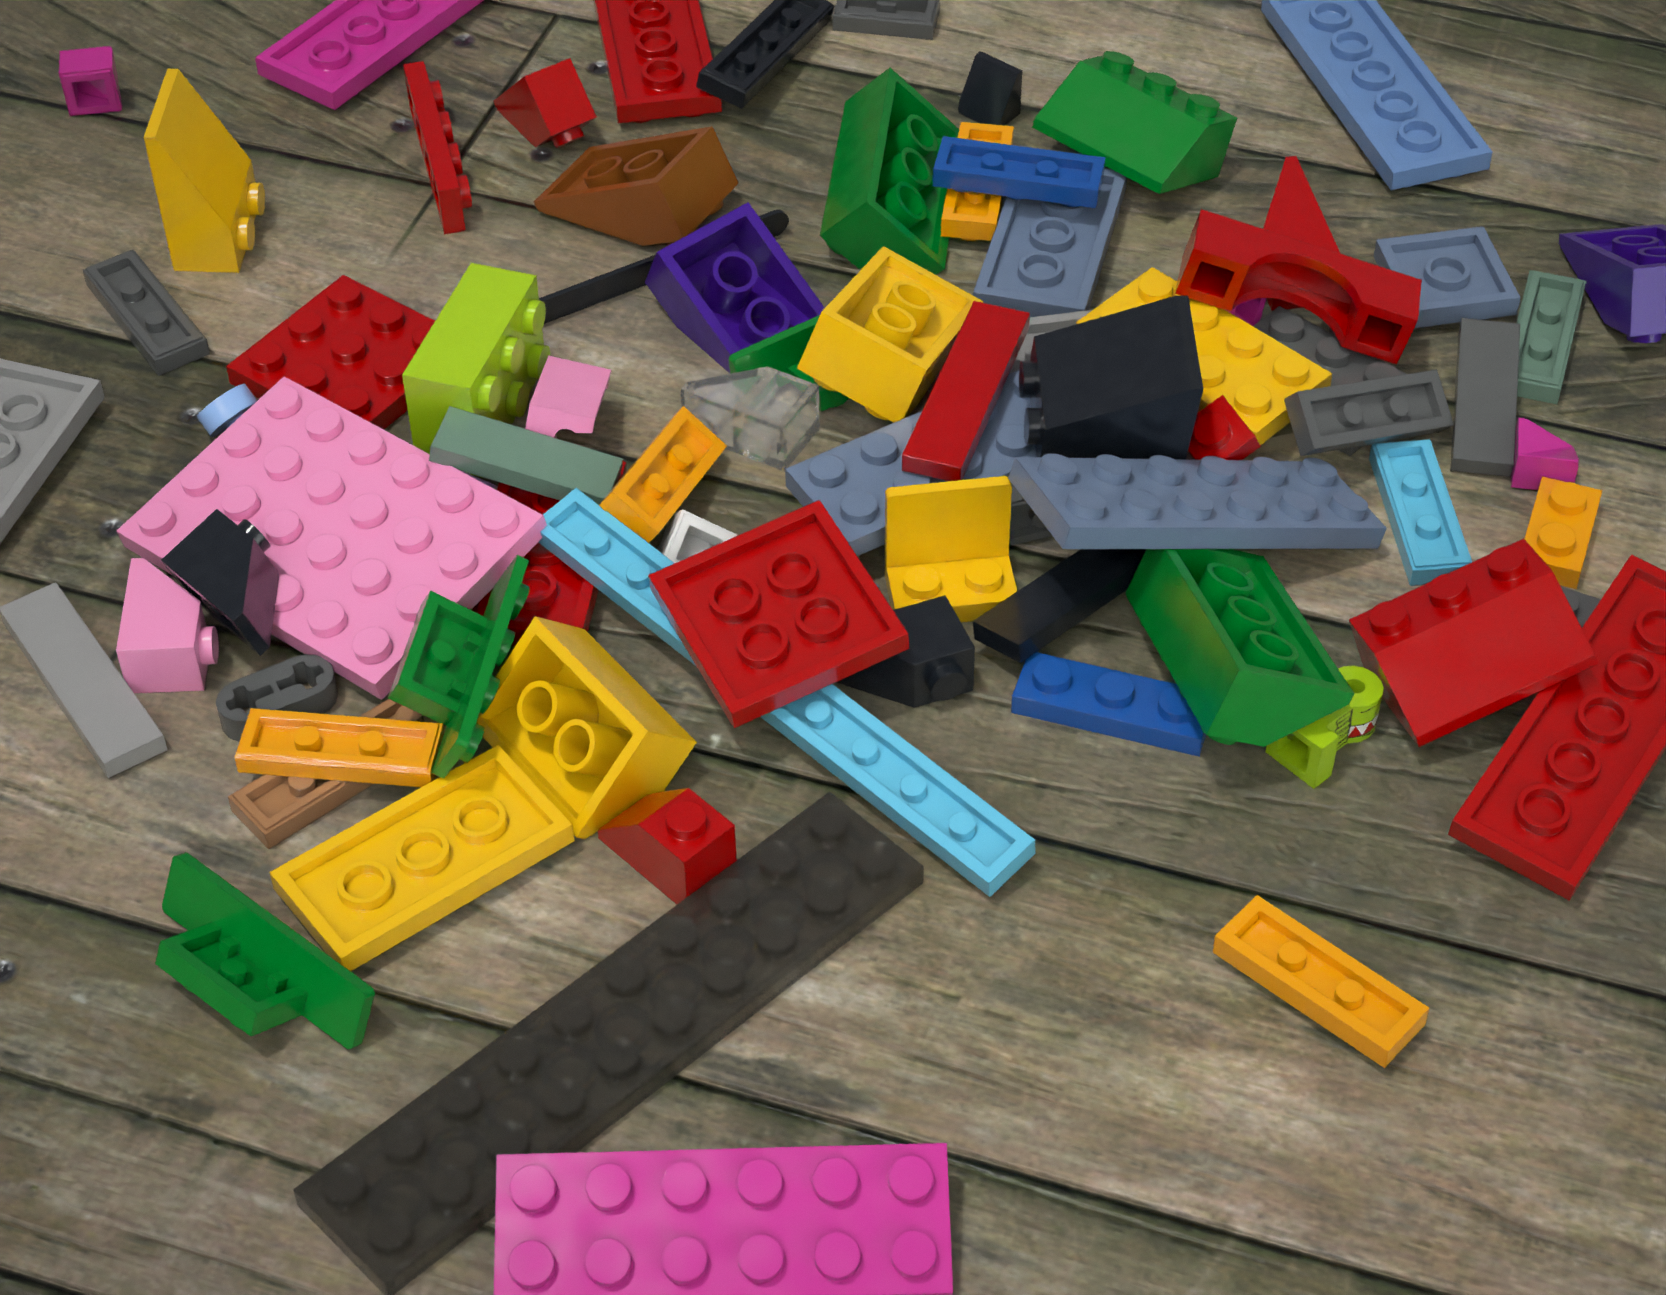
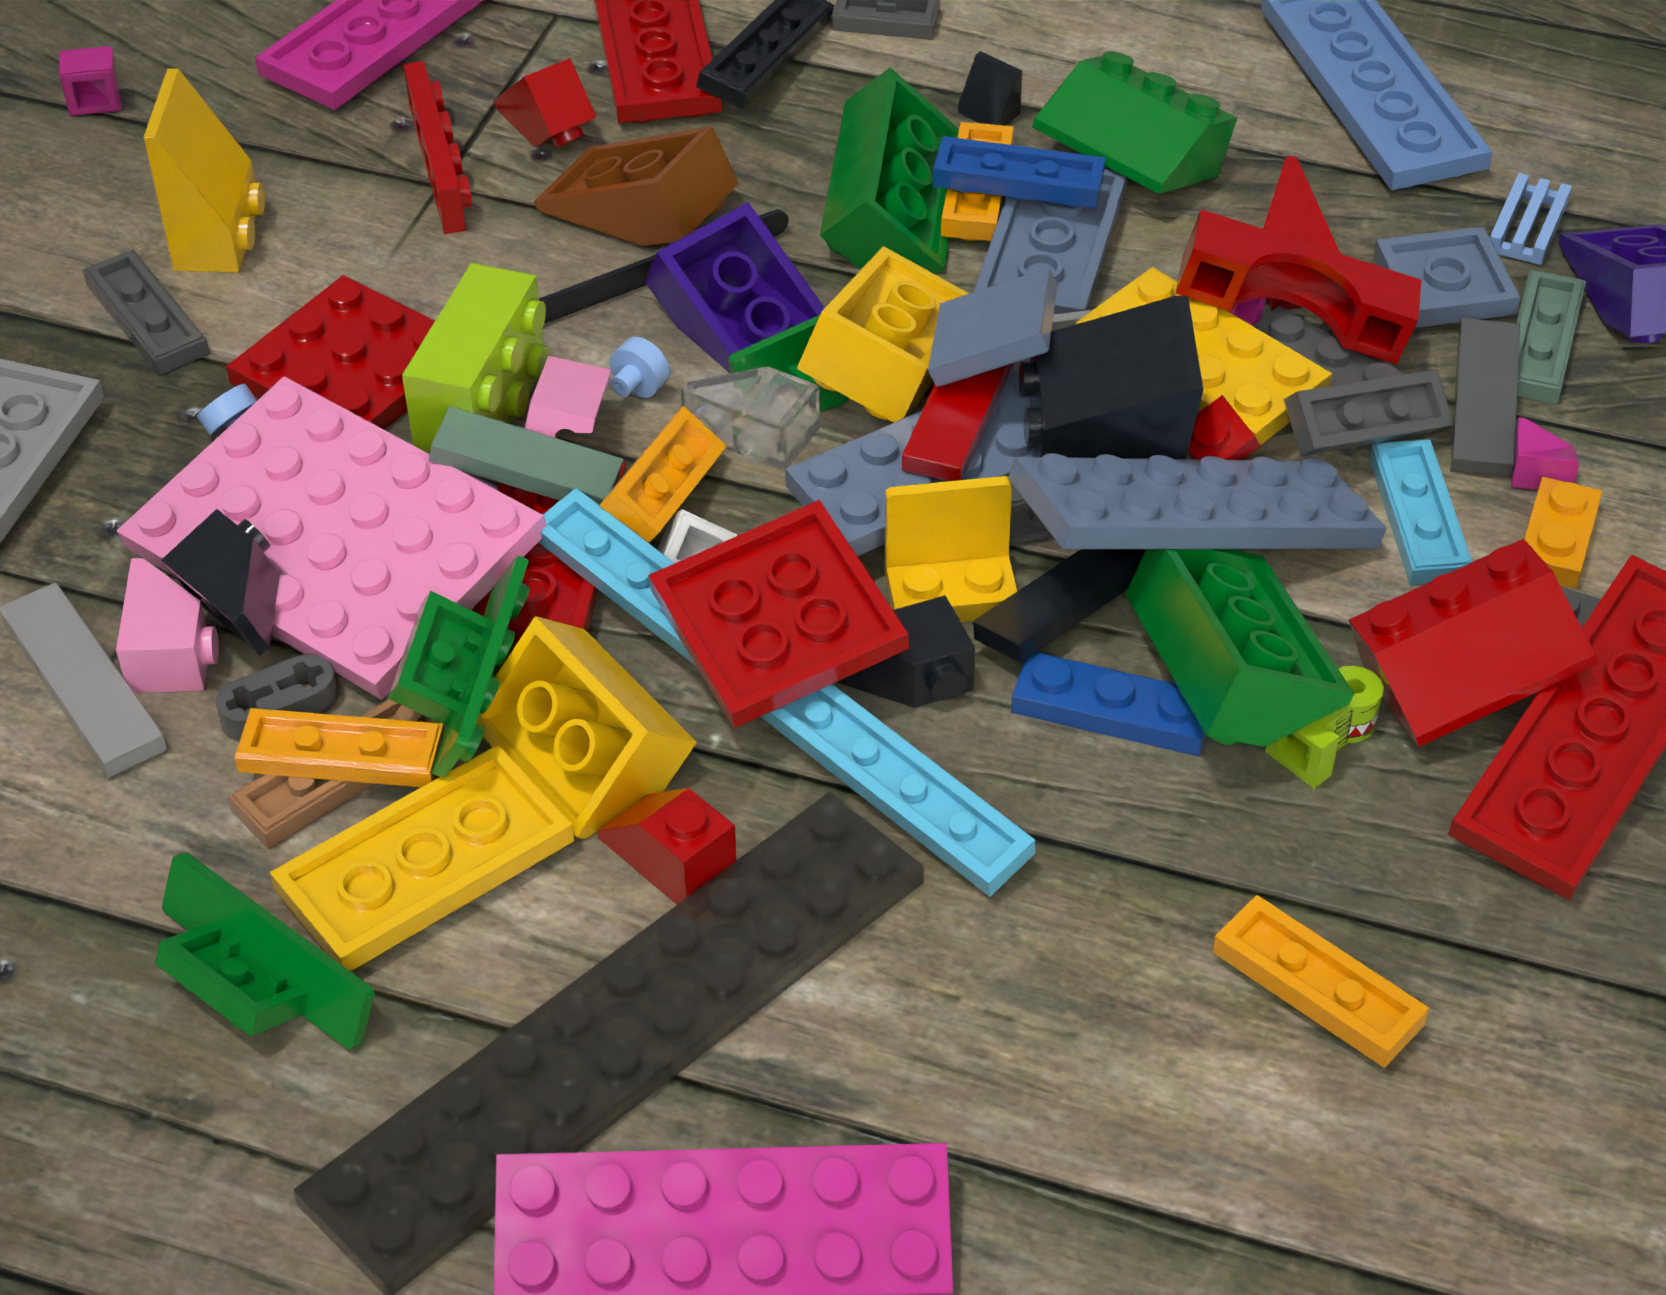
none -> light blue tile [609,337,670,398]
none -> sand blue tile [928,268,1057,386]
none -> light blue tile [1490,173,1572,265]

